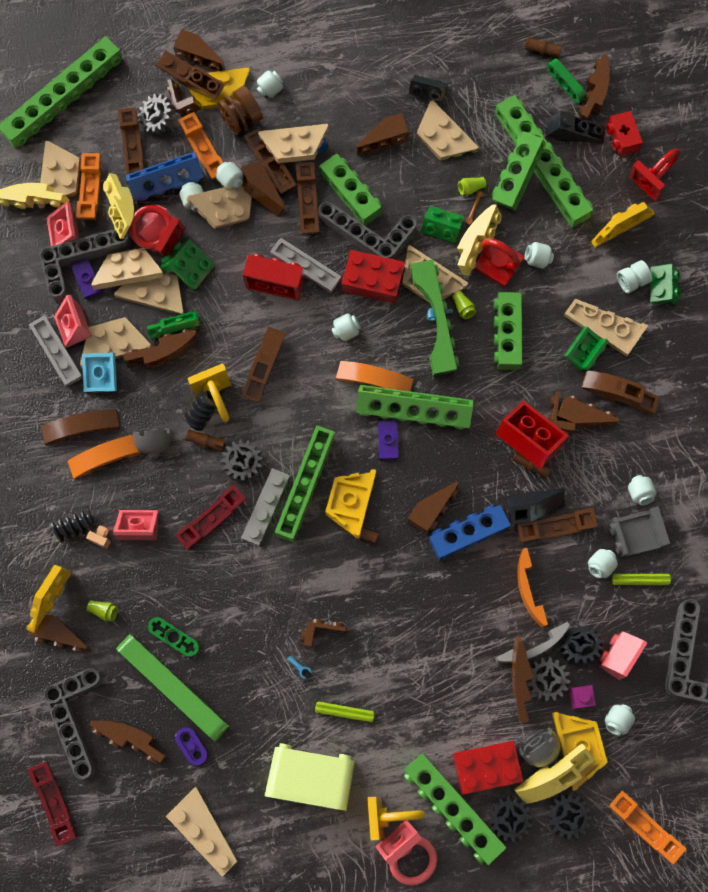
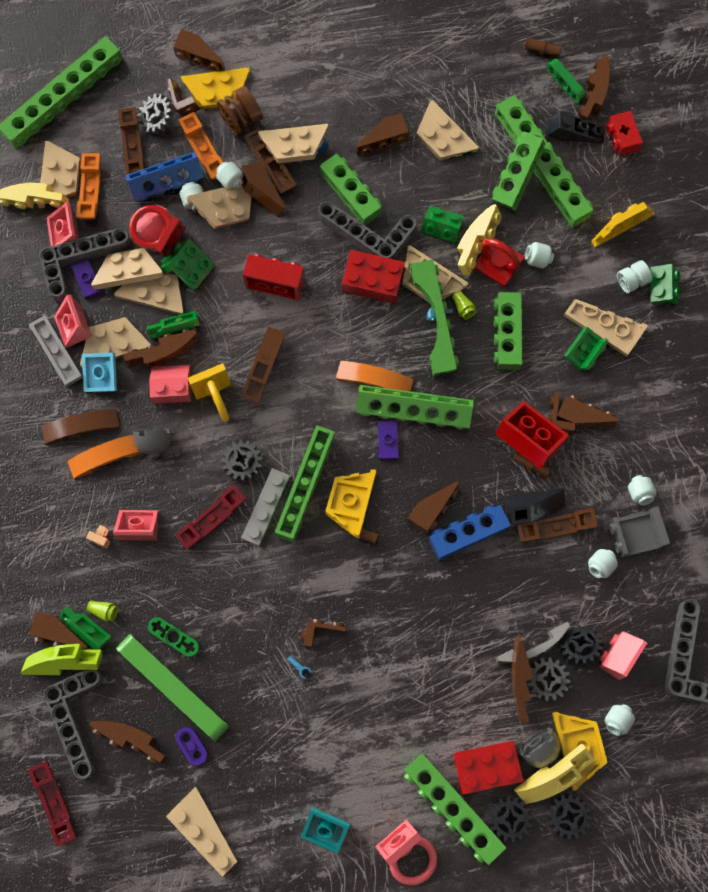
yellow wing [27,565,72,633] -> none
black piece [51,507,95,542] -> none
light yellow slope [103,173,134,239] -> none
reddish brown slope [156,50,225,100] -> none
black piece [184,390,217,431] -> none
reddish brown pin [185,429,226,452] -> none
light aqua head [257,71,284,98] -> none
yellowish green windscreen [265,743,355,811] -> none
light grey plate [270,238,342,293] -> none
reddish brown slope [296,162,319,234] -> none
lime axle [315,702,374,722] -> none
light aqua head [332,314,361,341] -> none
yellow tile [368,796,426,841] -> none
black bracket [409,75,449,103] -> none
lime cone [458,177,486,196] -> none
dark orange hinge [465,191,483,225] -> none
orange slope [517,548,548,628] -> none
magenta brick [569,685,596,710] -> none
reddish brown slope [581,370,660,415] -> none
orange slope [609,791,686,865] -> none
lime axle [612,574,671,585] -> none
red tile [630,149,680,202] -> none
none -> lime slope [21,644,103,675]
none -> green hinge [60,606,112,650]
none -> coral slope [150,365,191,404]
none -> teal slope [300,807,350,854]

